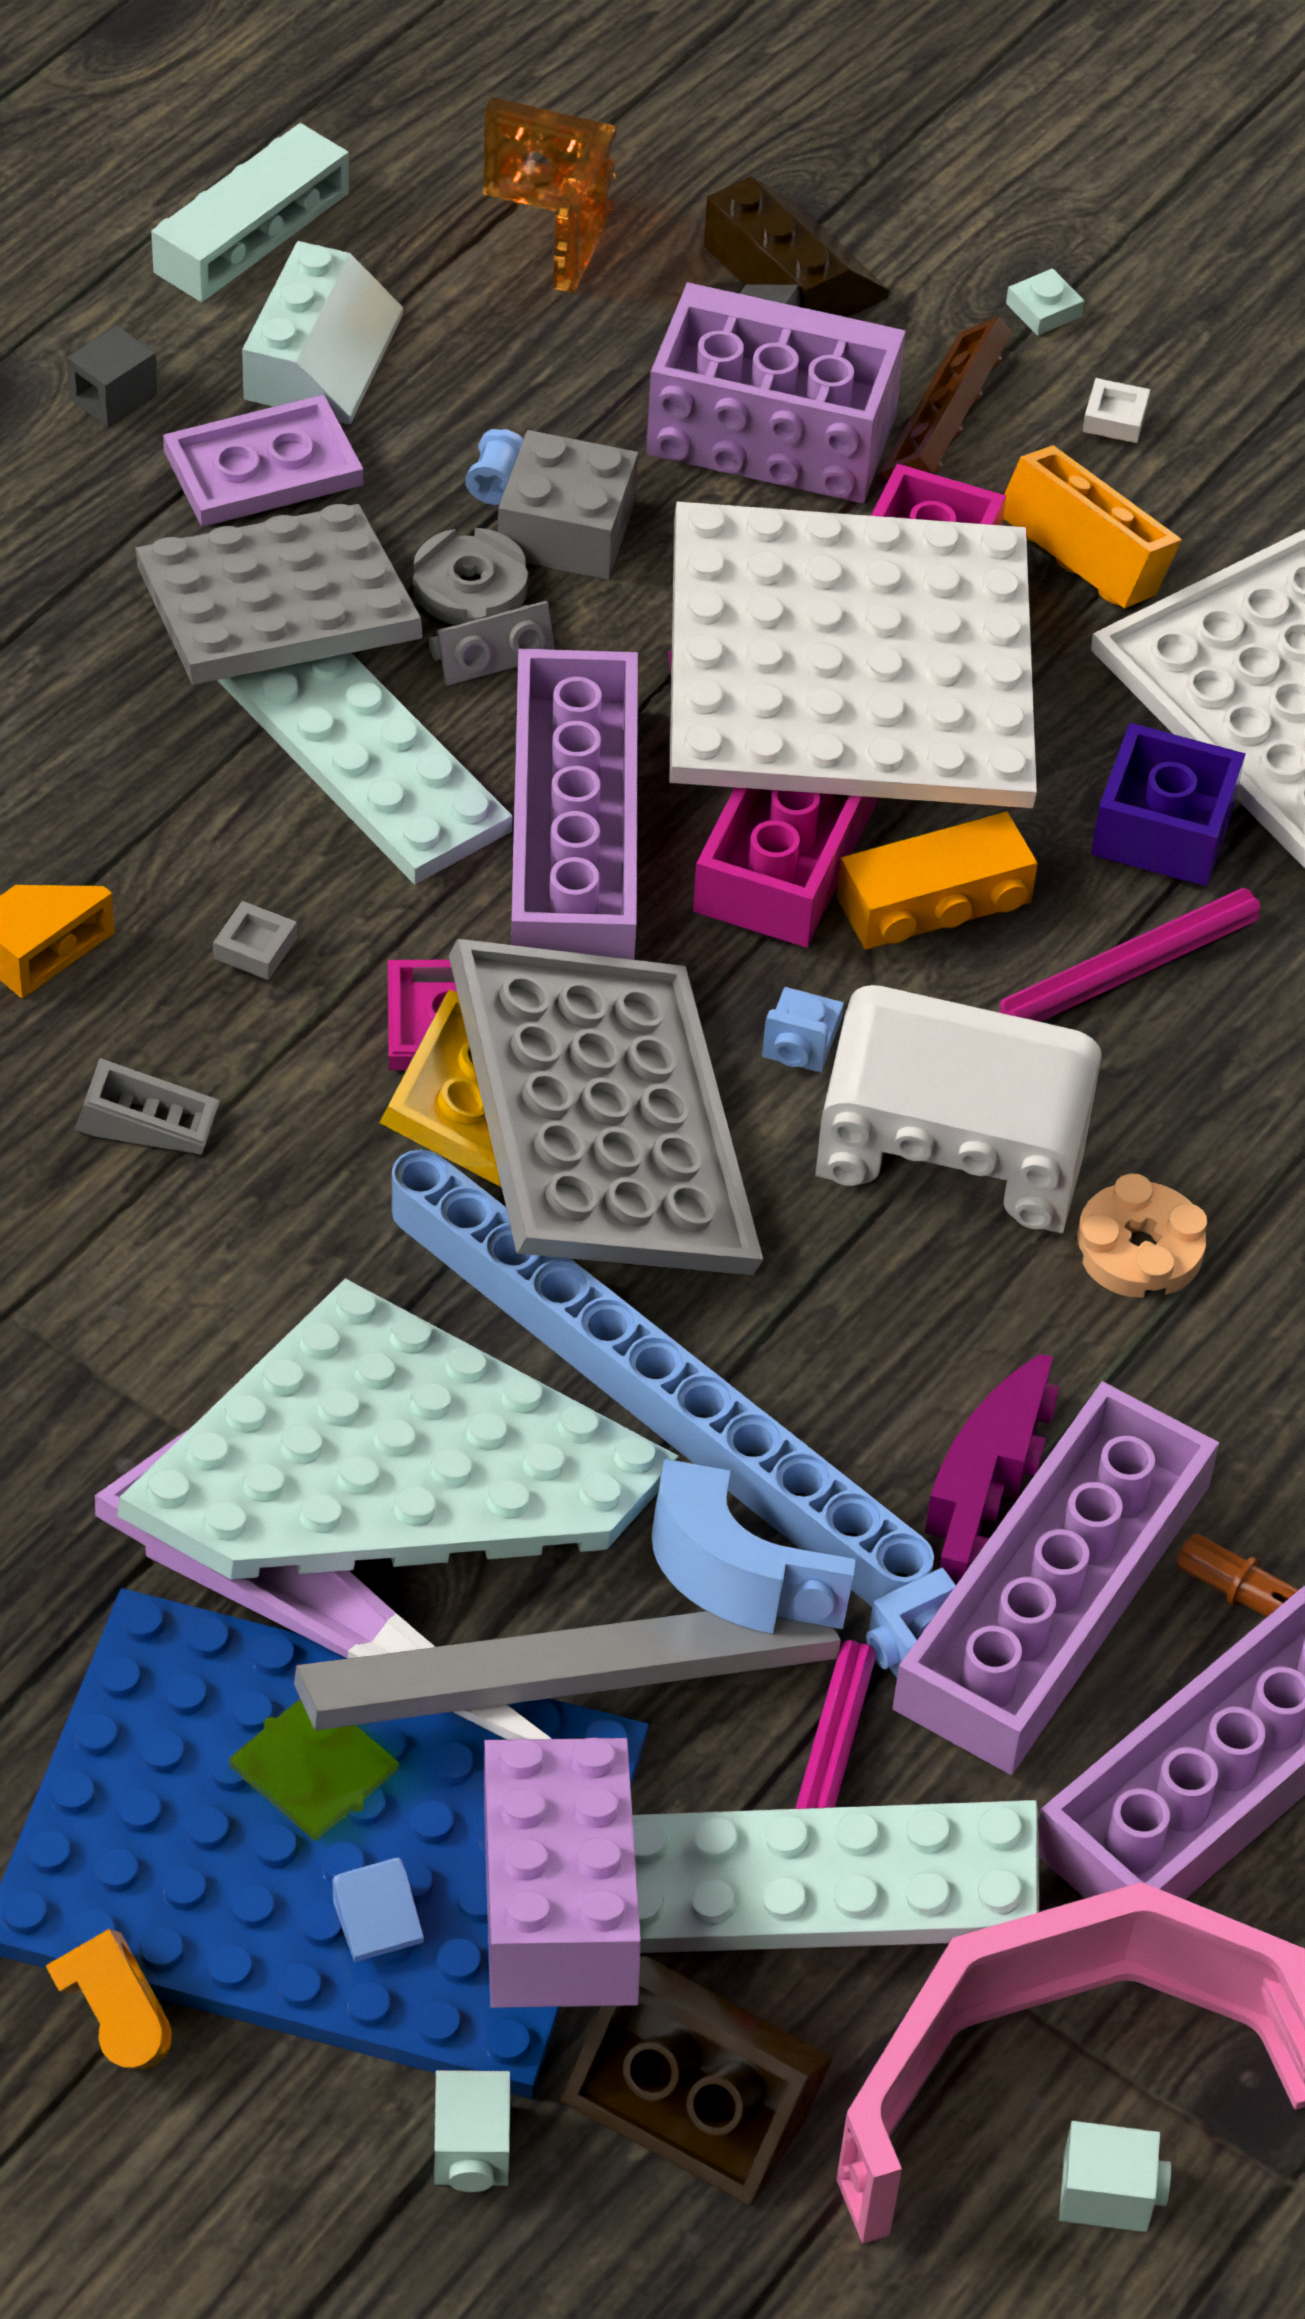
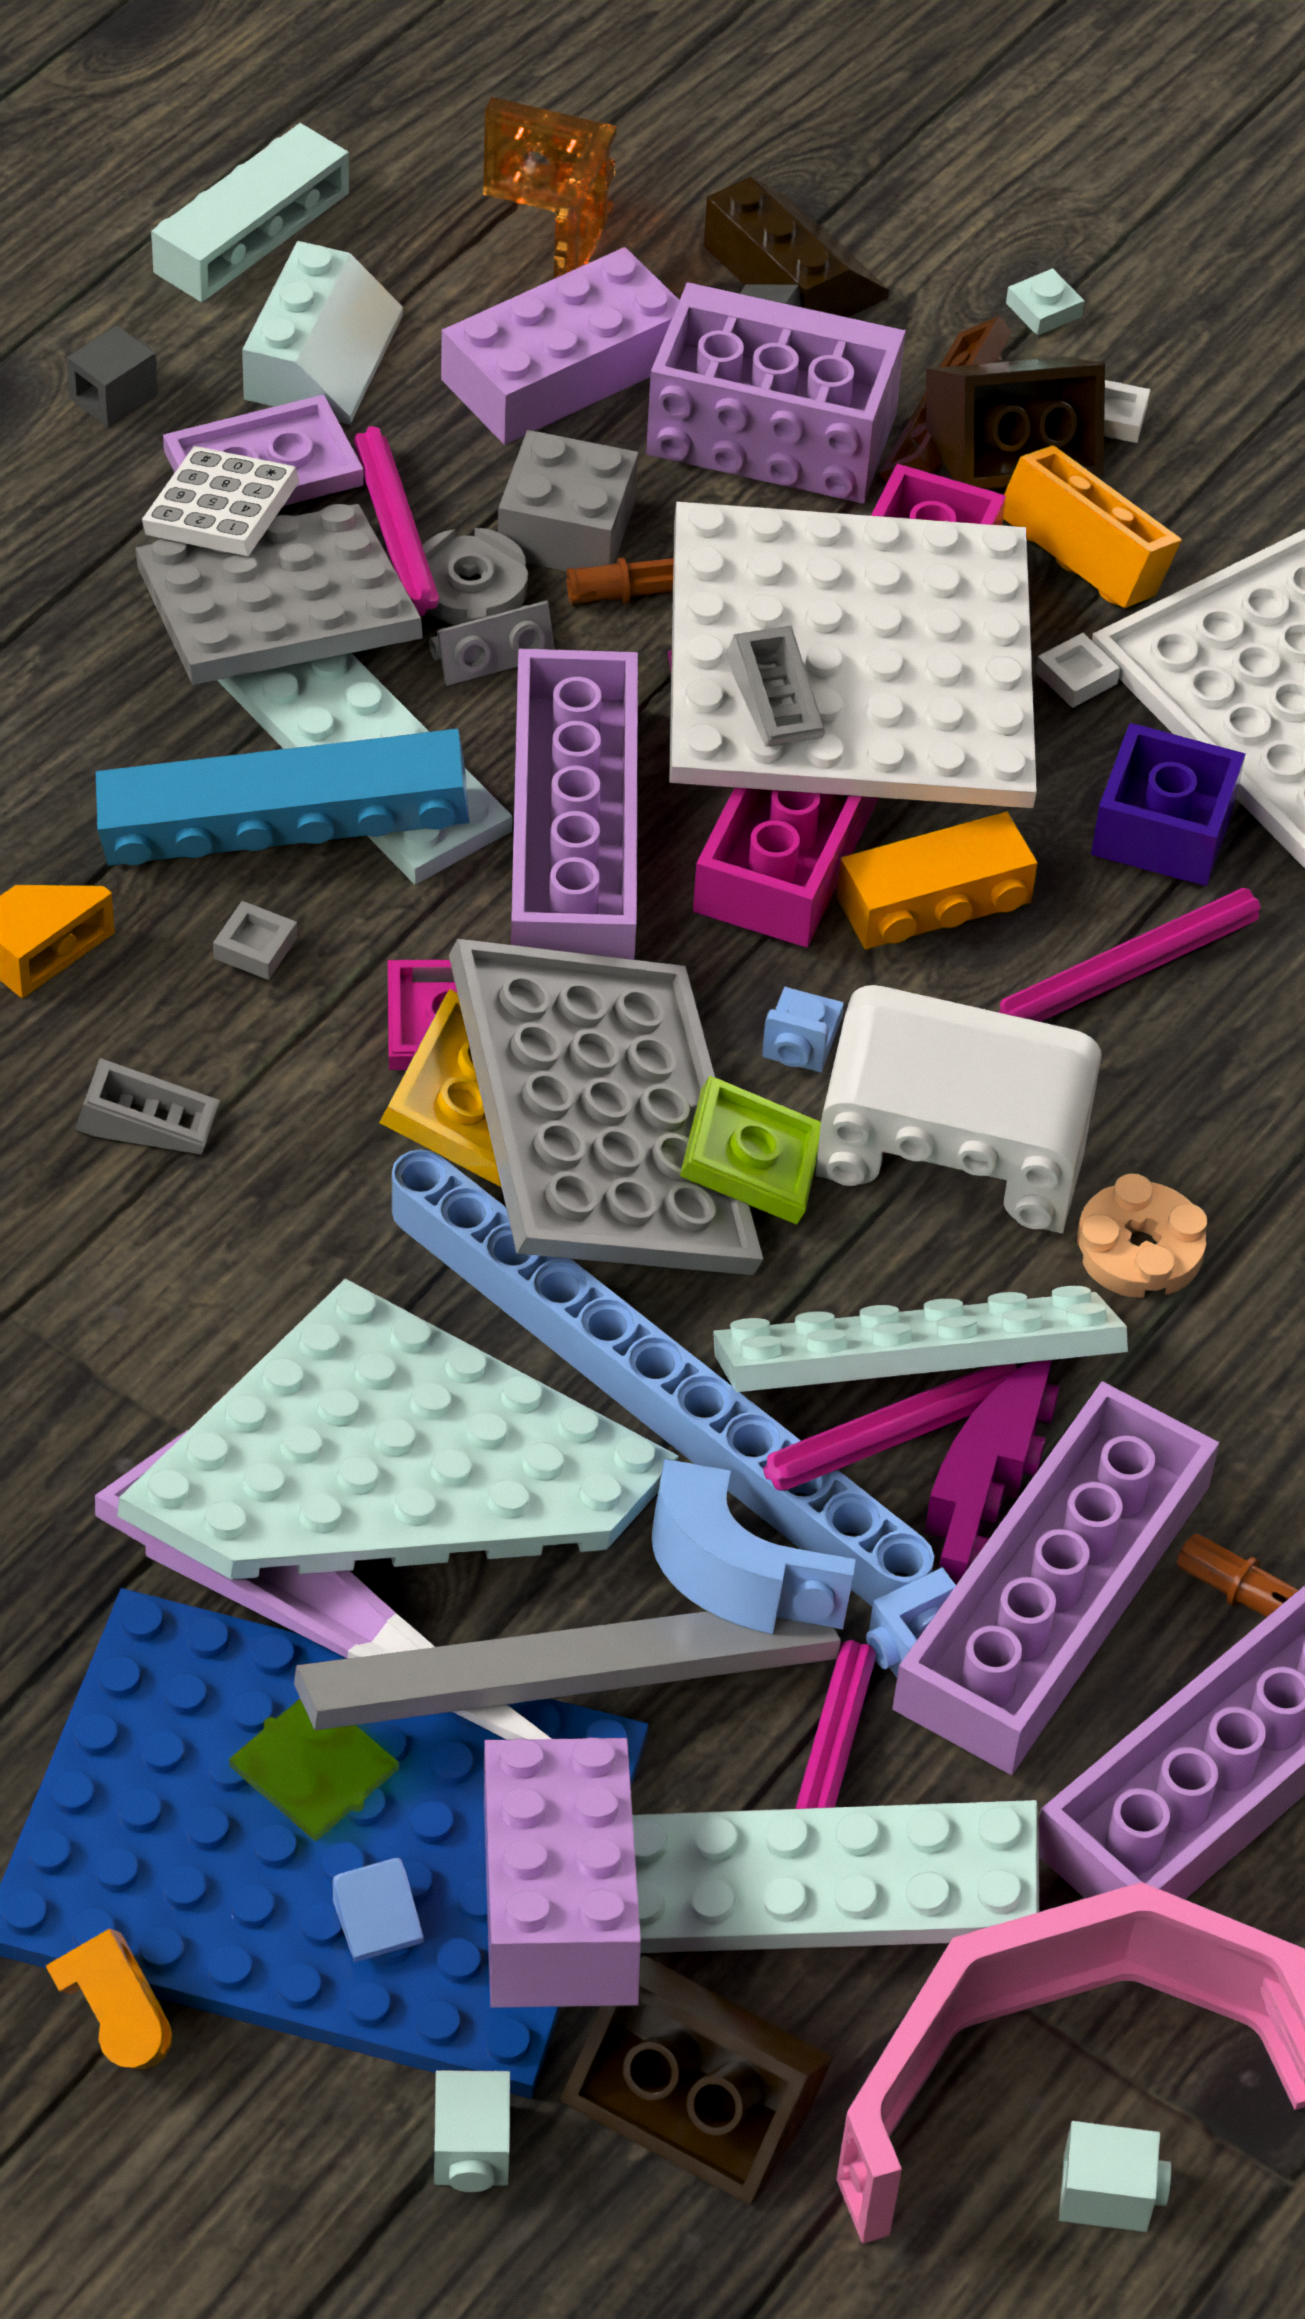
light blue bush [465,429,524,505] -> none
none -> dark azure brick [96,729,470,866]
none -> tile [142,446,299,556]
none -> dark pink axle [354,426,439,616]
none -> lavender brick [441,247,680,445]
none -> dark orange axle [566,558,674,605]
none -> lime tile [680,1075,821,1224]
none -> light aqua plate [713,1286,1128,1392]
none -> light grey slope [726,625,825,747]
none -> dark pink axle [763,1364,1017,1491]
none -> dark brown slope [926,357,1105,489]
none -> white plate [1035,633,1120,708]

